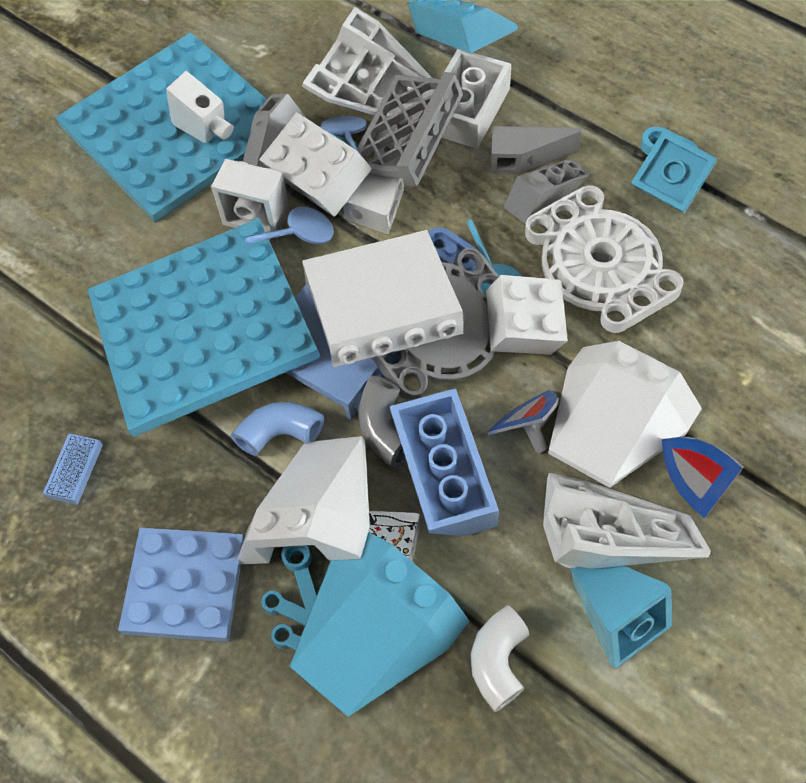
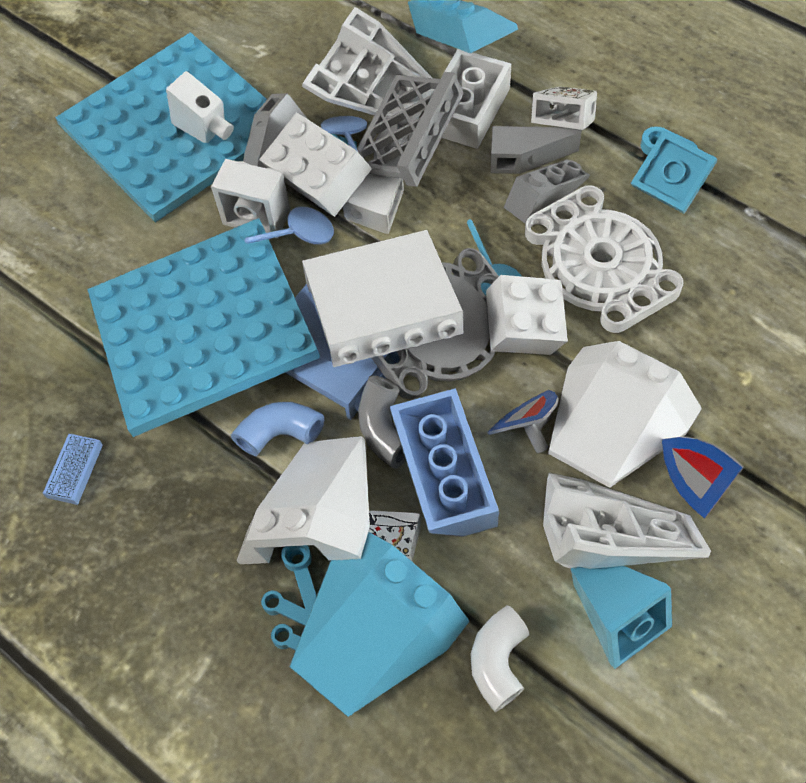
light blue plate [118,528,245,642] -> none
medium blue plate [428,227,476,271] -> none
none -> white torso [531,87,597,130]

